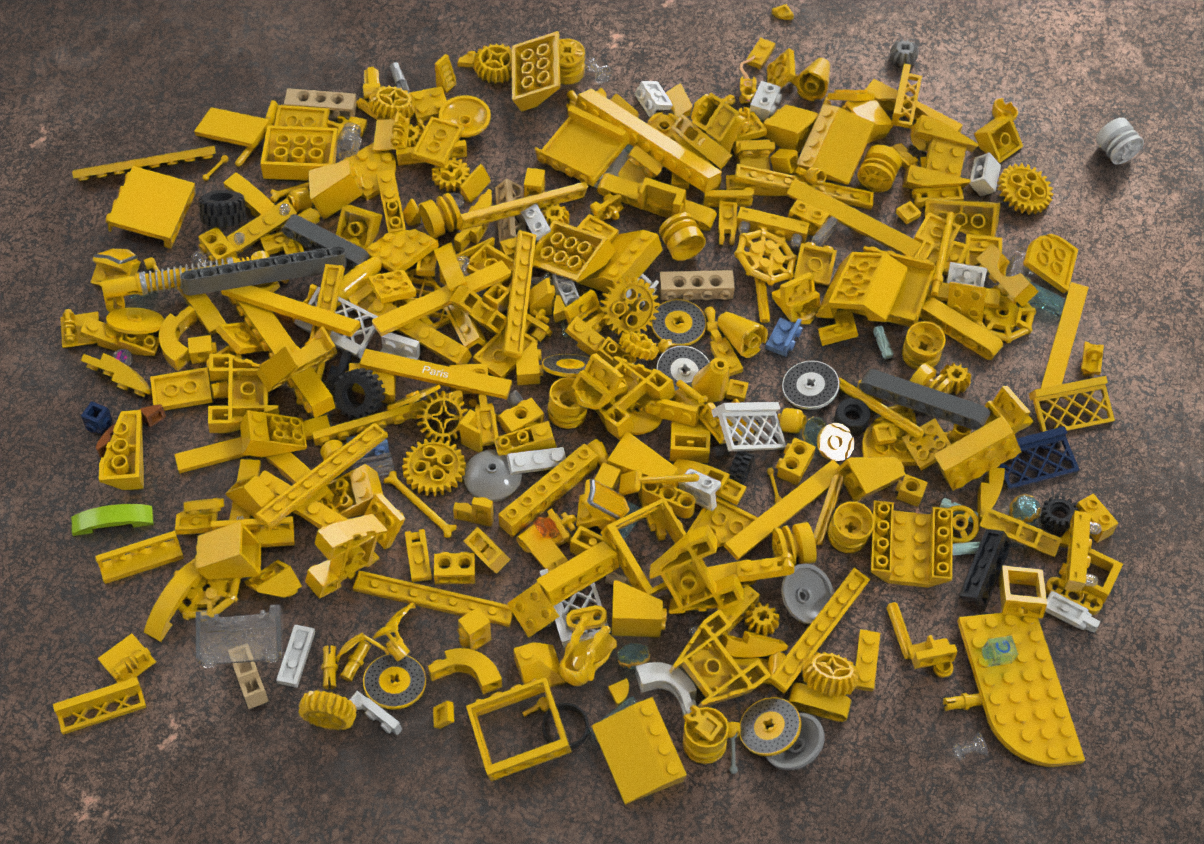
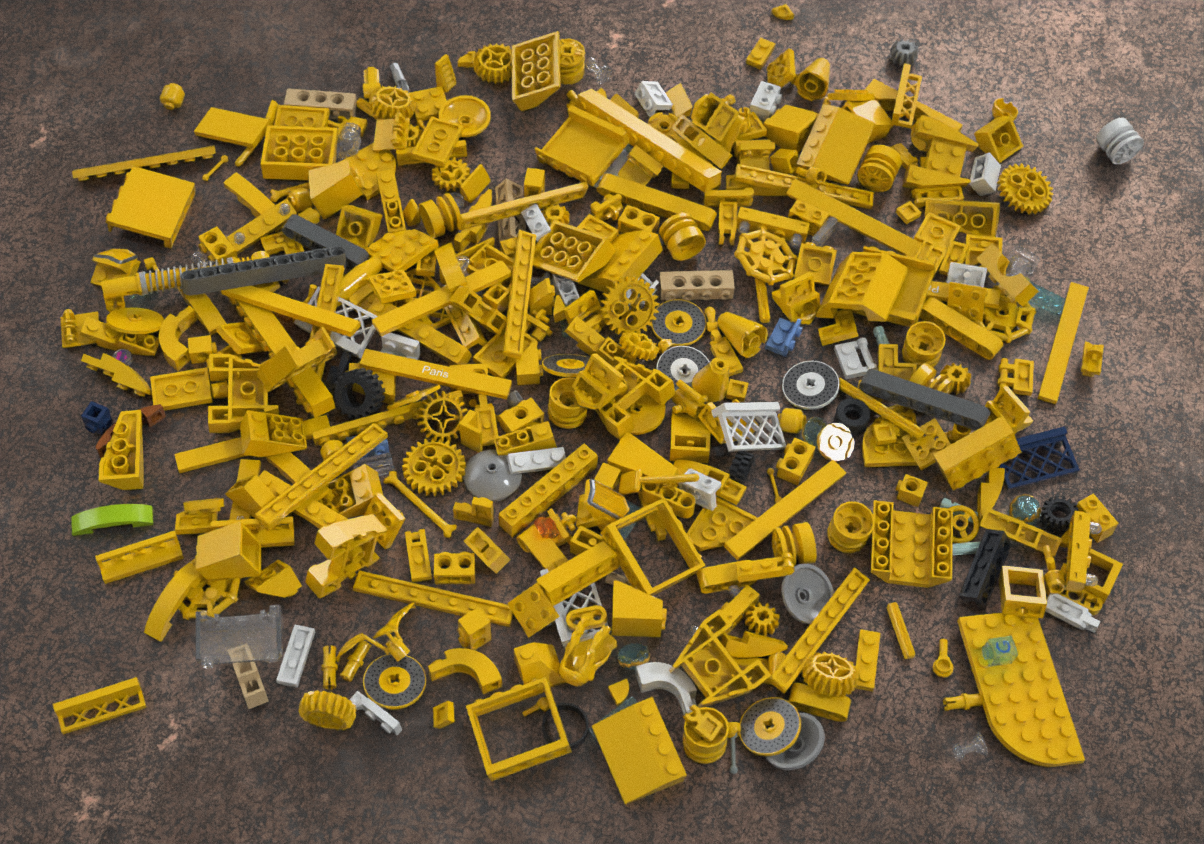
yellow hinge [97,633,156,683] -> none
black tyre [198,190,246,227] -> none
yellow cone [587,439,609,466] -> none
yellow panel [637,177,686,215] -> none
yellow hinge [645,399,698,427] -> none
yellow wedge [649,524,744,614] -> none
yellow animal [739,55,757,104] -> none
yellow axle [813,474,844,546] -> none
yellow slope [836,457,906,502] -> none
yellow panel [908,635,958,669] -> none
yellow bar [931,212,954,296] -> none
yellow plate [1023,234,1078,293] -> none
yellow fence [1029,376,1115,432] -> none
none -> yellow head [160,83,185,110]
none -> yellow brick [618,205,660,233]
none -> white plate [834,338,878,379]
none -> yellow plate [878,344,917,381]
none -> yellow plate [998,358,1034,396]
none -> yellow piece [1042,545,1065,594]

